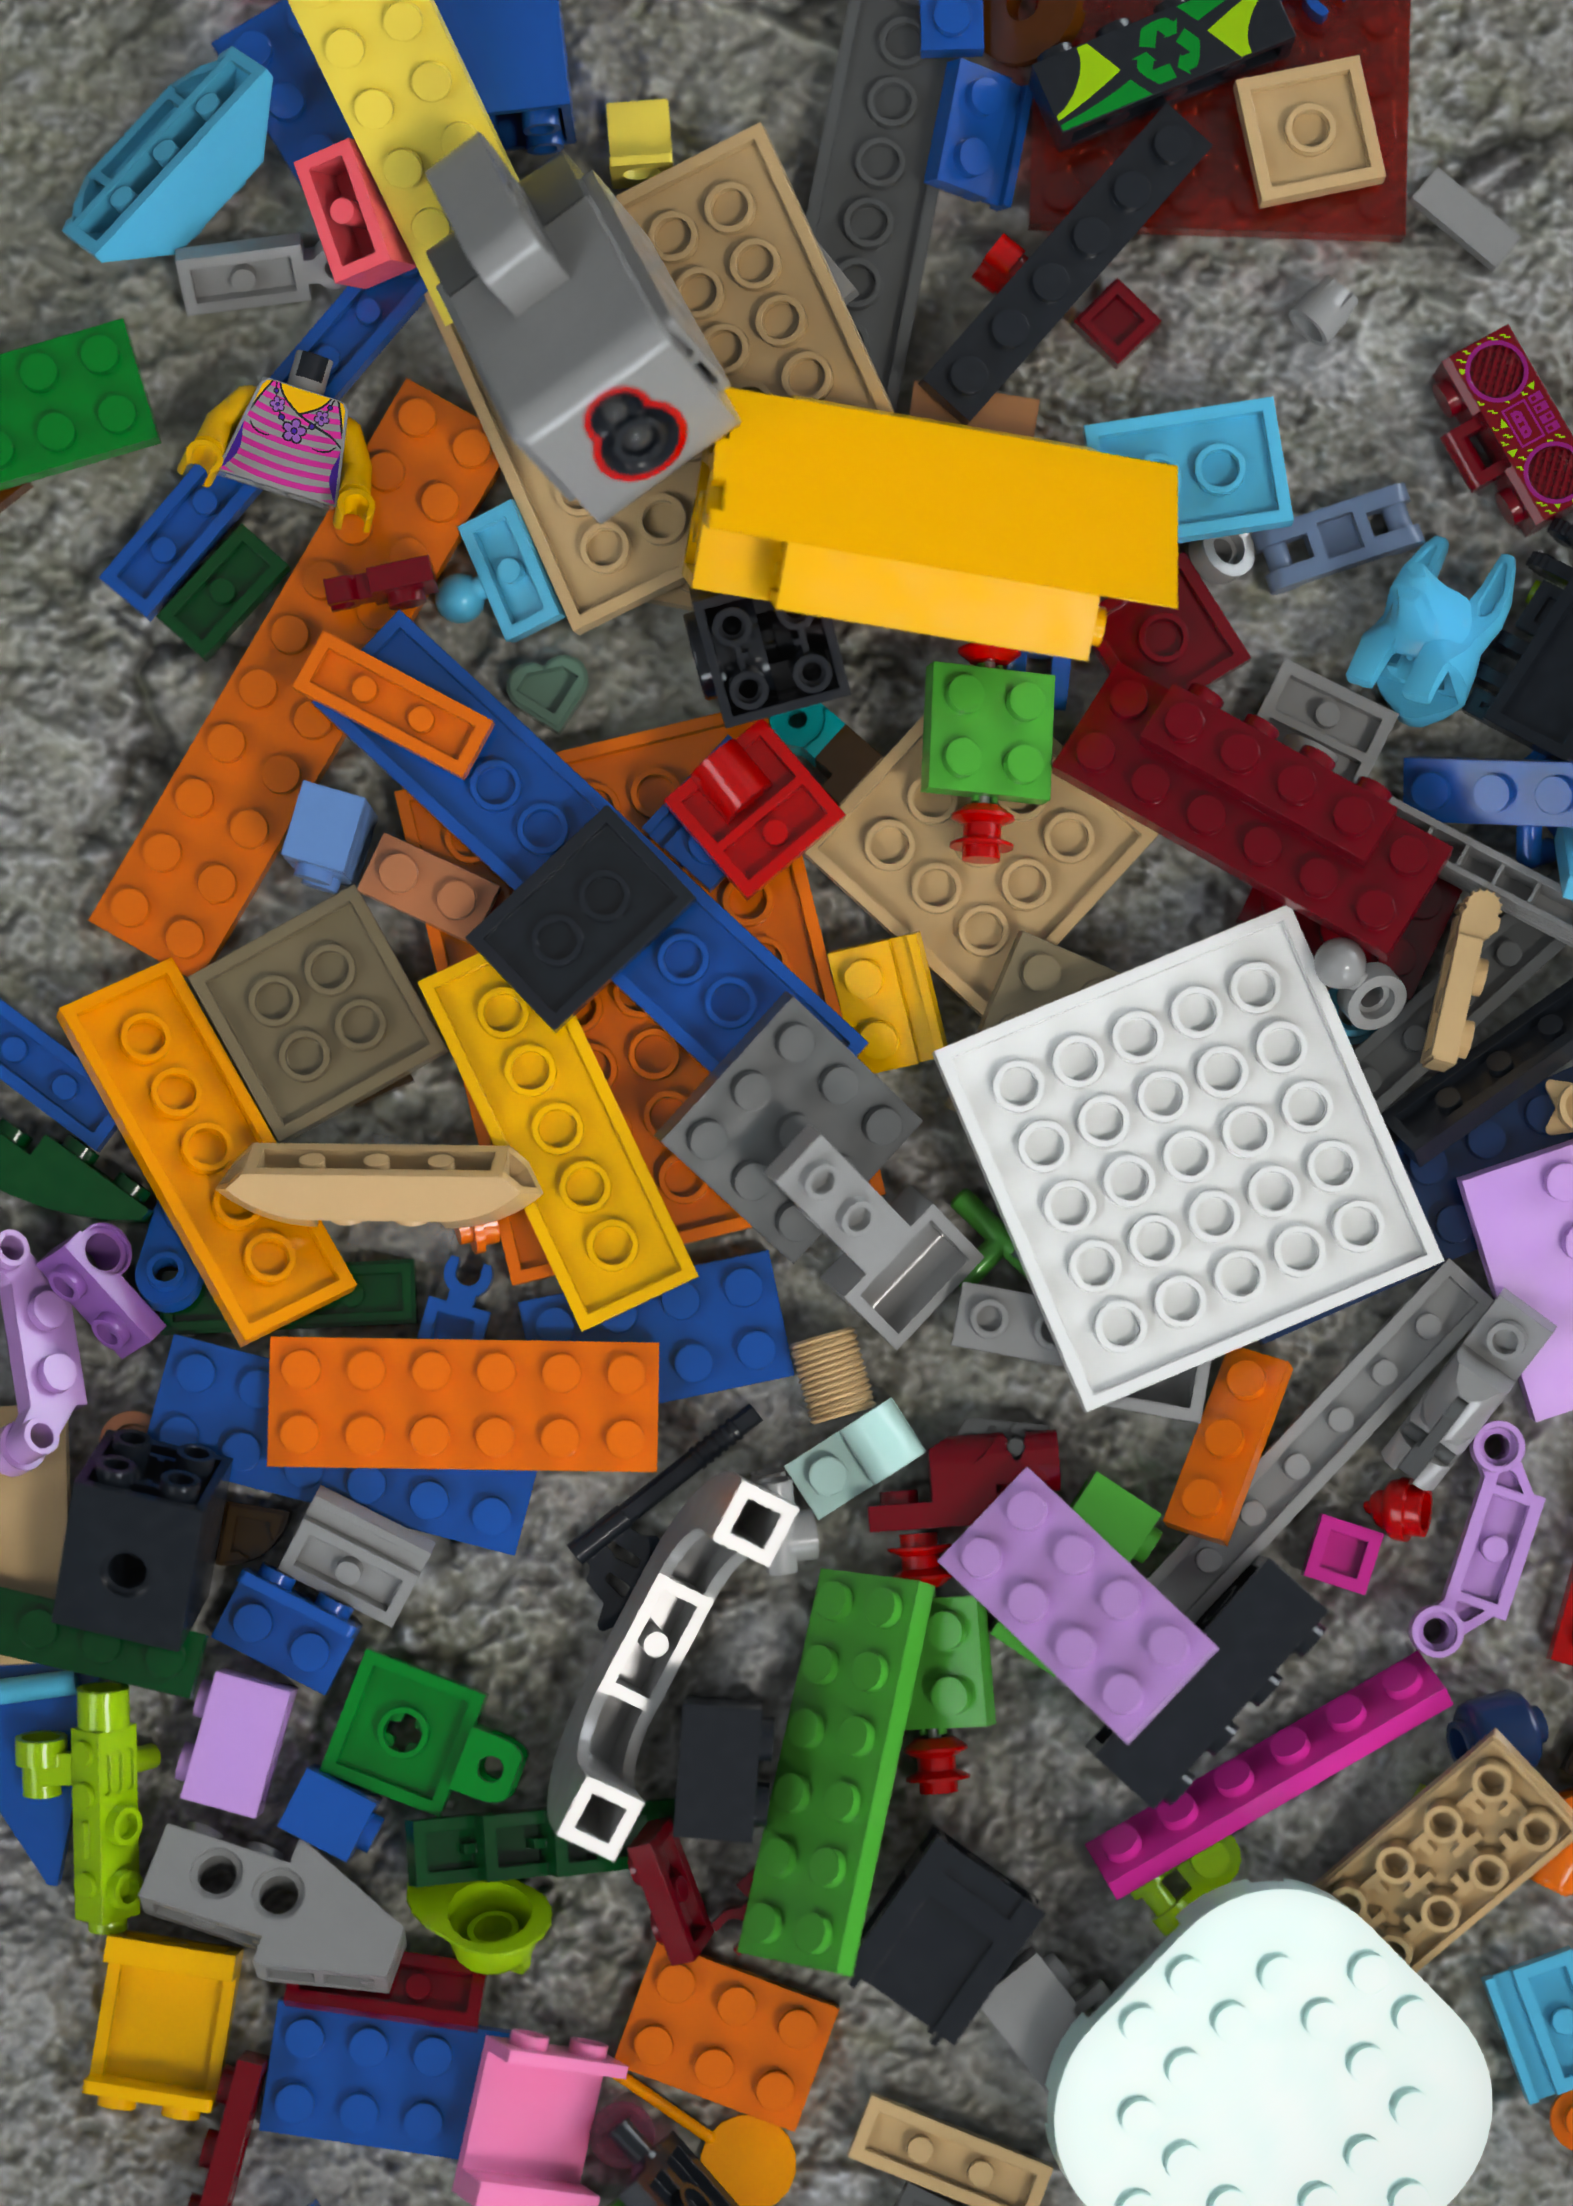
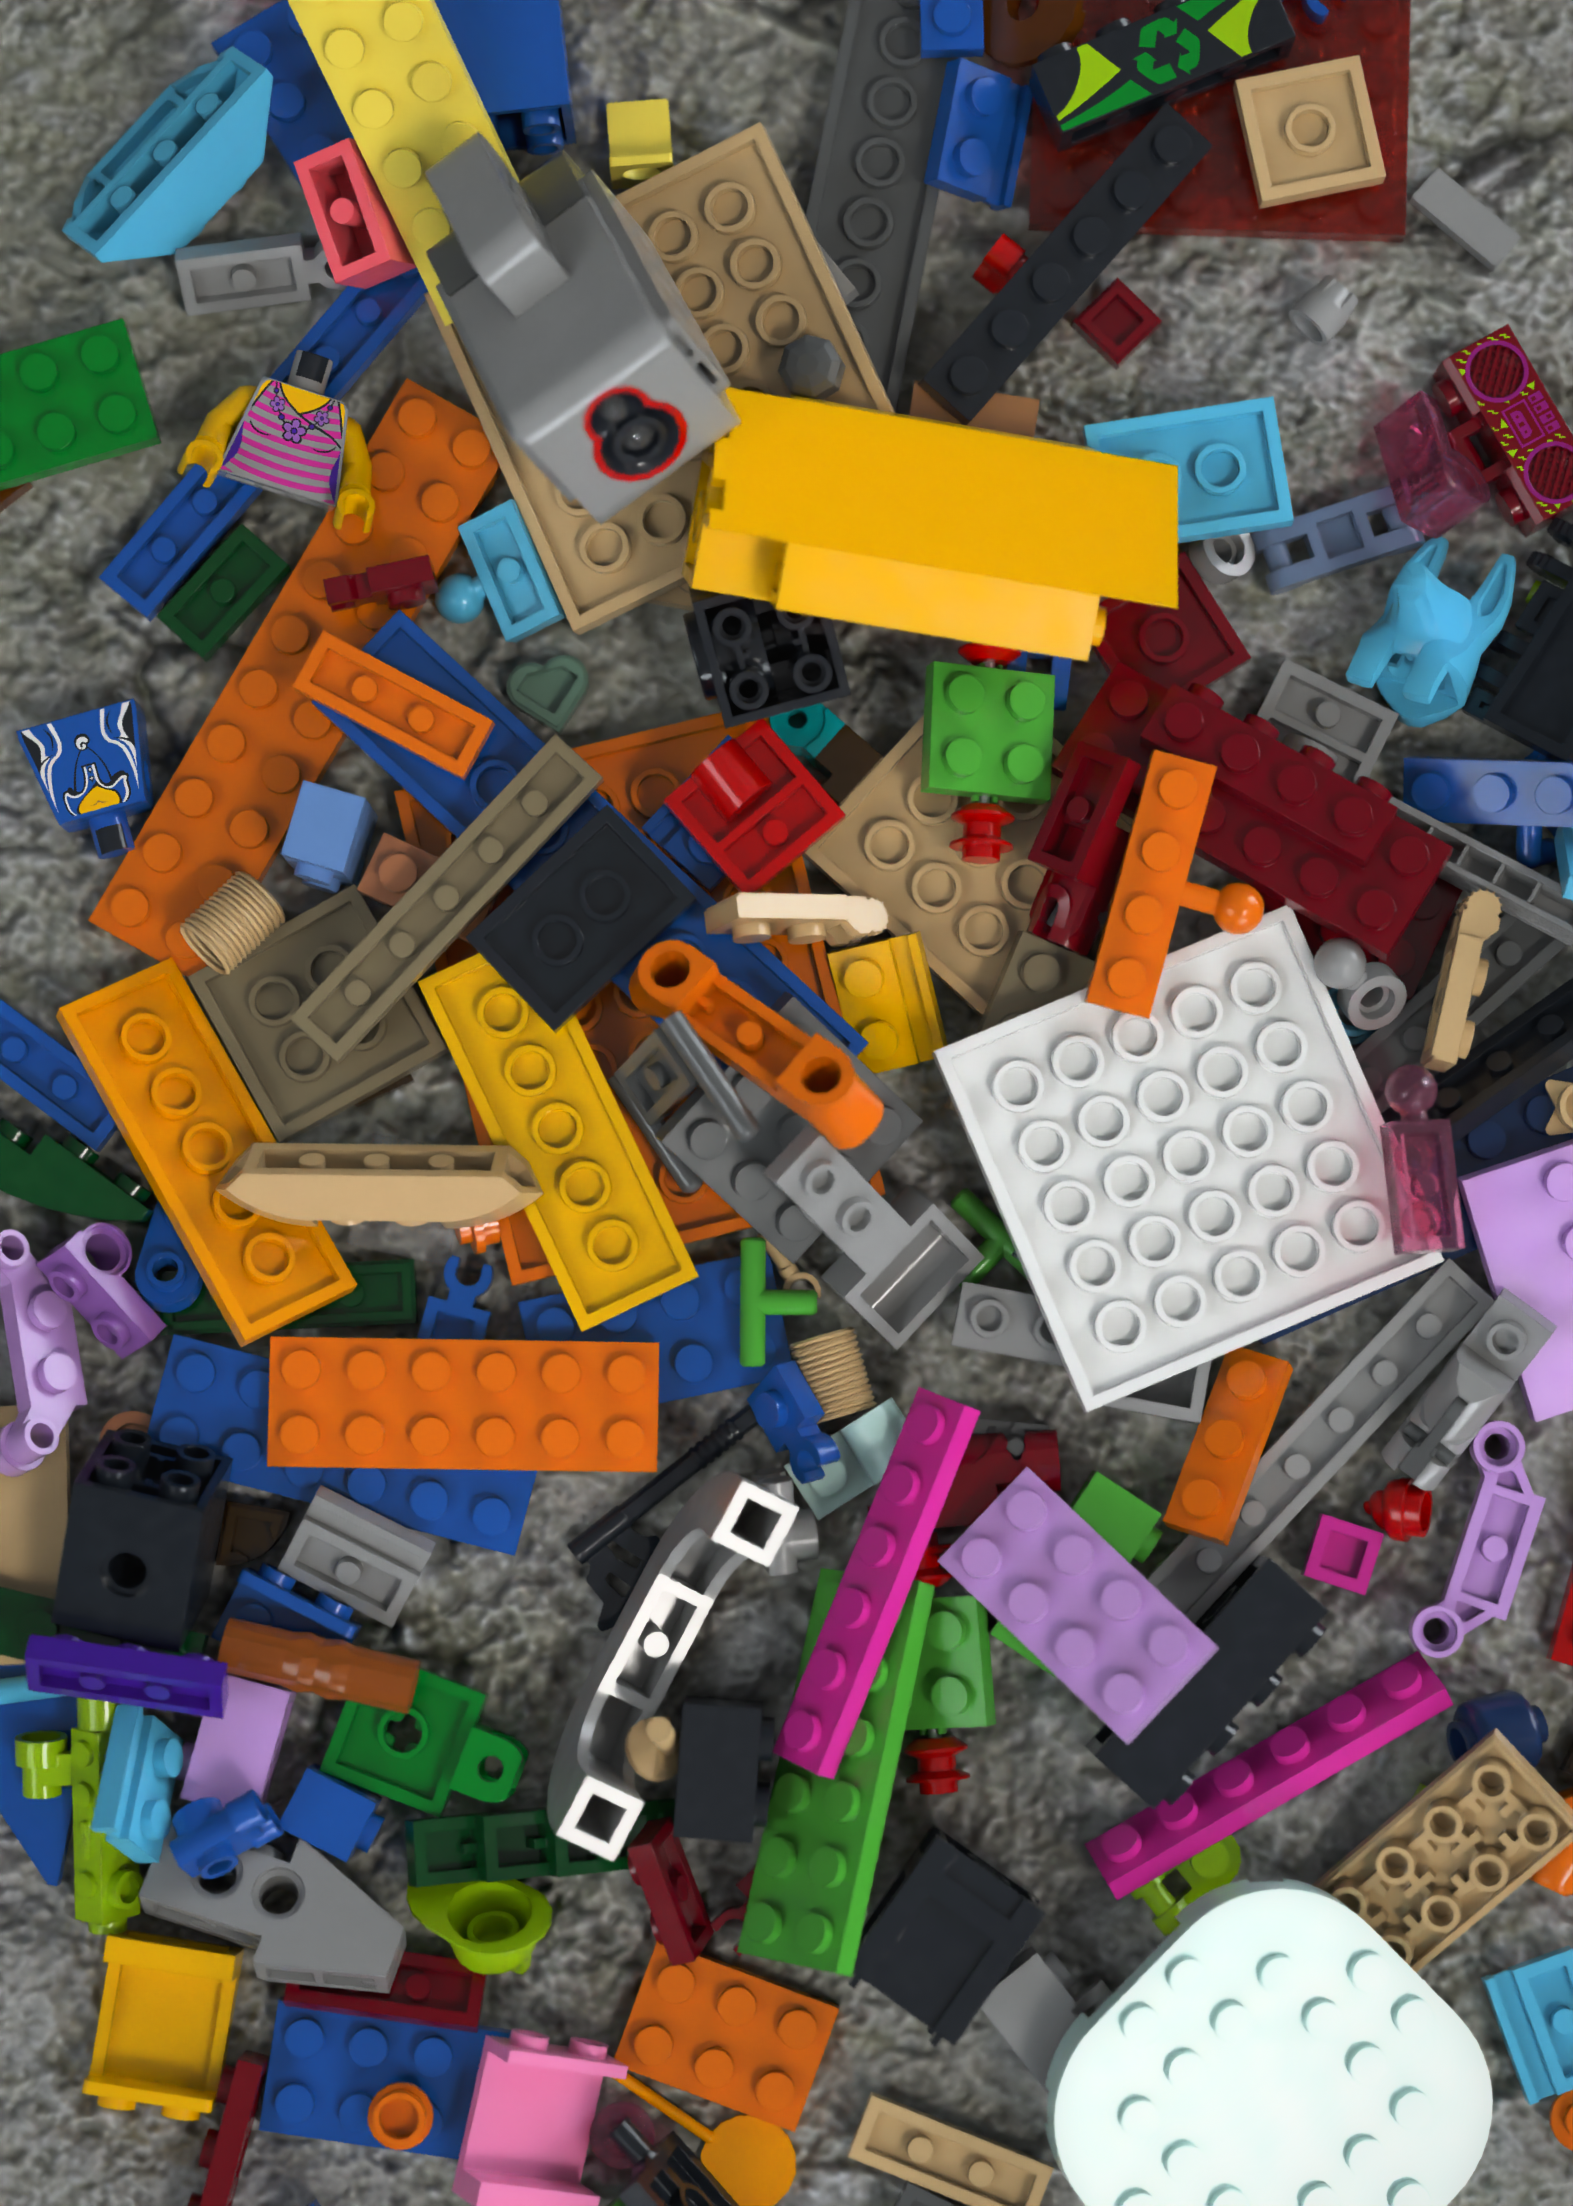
none -> blue torso [16,698,154,859]
none -> dark purple plate [24,1634,228,1719]
none -> medium azure plate [91,1704,183,1863]
none -> blue plate [169,1789,284,1879]
none -> tan piece [180,871,285,975]
none -> dark orange axle [217,1617,421,1715]
none -> dark tan plate [290,734,604,1064]
none -> orange plate [368,2082,434,2150]
none -> dark grey plate [607,1010,759,1193]
none -> tan plate [625,1716,680,1783]
none -> orange plate [629,940,884,1149]
none -> tan hinge [704,892,890,947]
none -> bright green piece [740,1237,817,1367]
none -> blue plate [746,1360,841,1484]
none -> tan hand [757,1234,821,1299]
none -> dark pink plate [772,1387,981,1780]
none -> dark grey tile [778,334,846,400]
none -> dark red plate [1027,740,1142,957]
none -> orange plate [1084,750,1264,1019]
none -> clear pink plate [1374,390,1491,539]
none -> clear pink plate [1380,1065,1465,1255]

